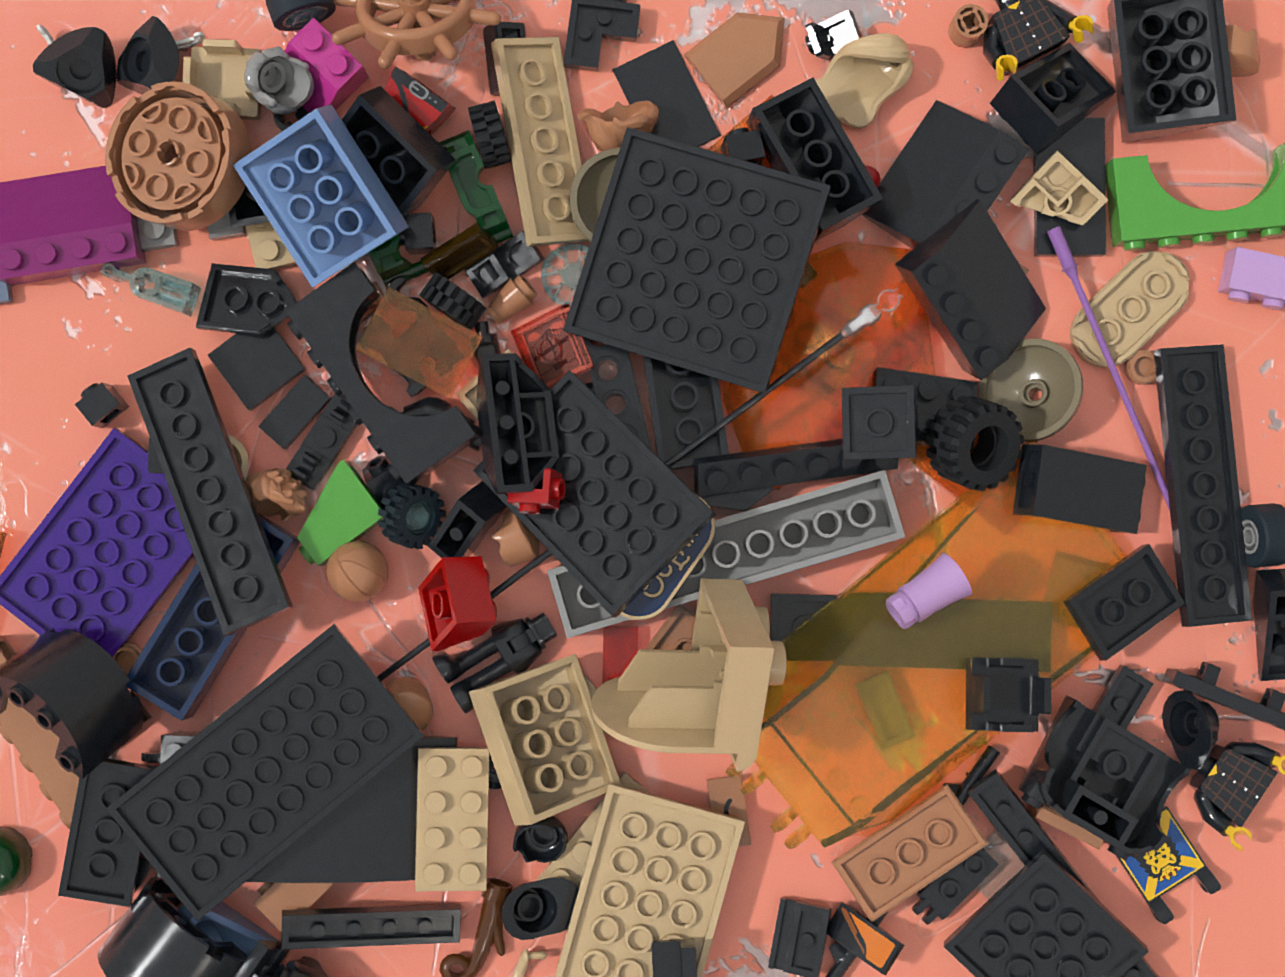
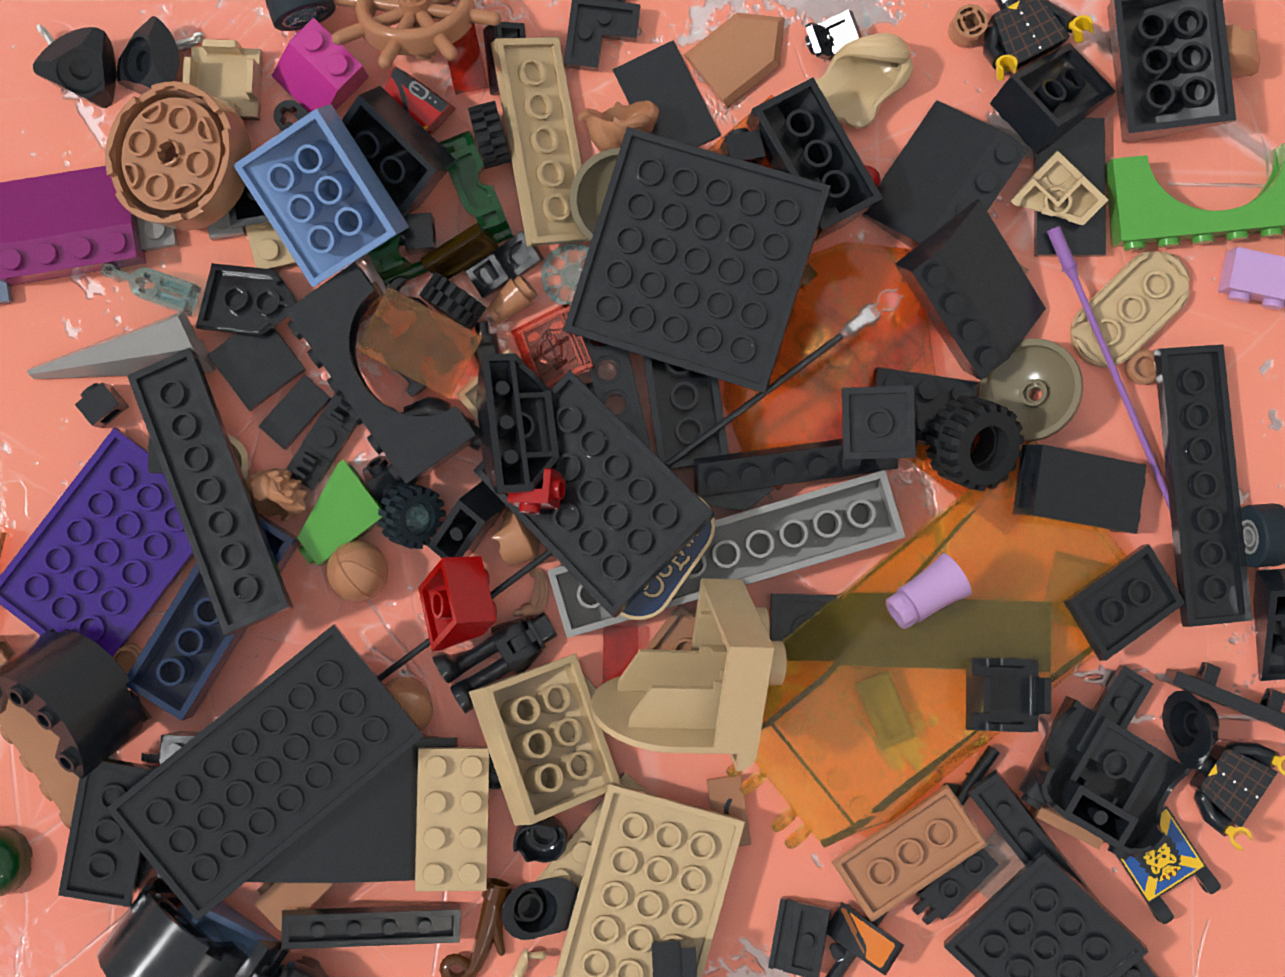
light grey hair [244,46,314,114] -> none
none -> light grey wedge [27,310,216,379]
none -> clear red tile [448,23,489,95]
none -> nougat piece [513,568,548,618]

